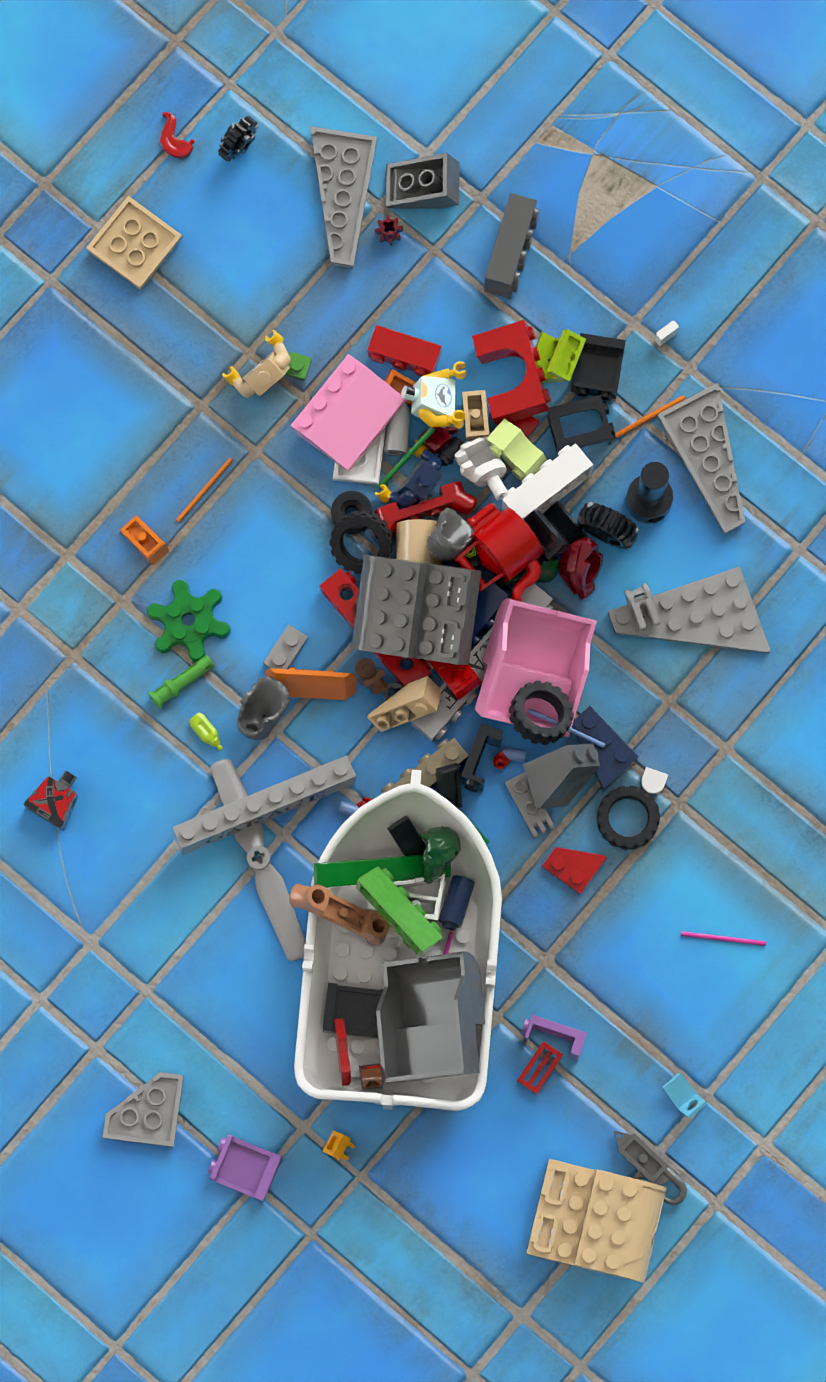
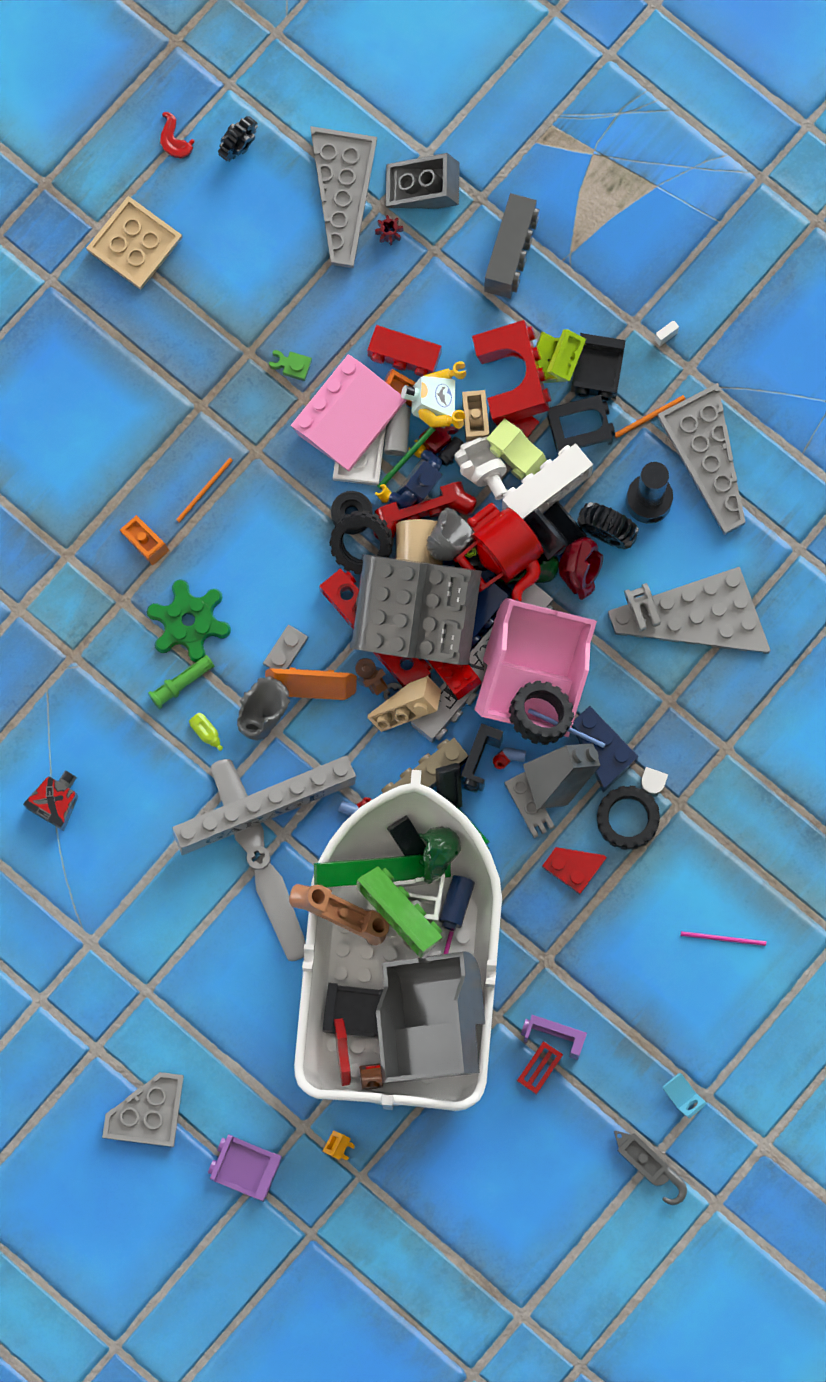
tan torso [222,330,291,398] -> none
tan piece [526,1159,666,1283] -> none

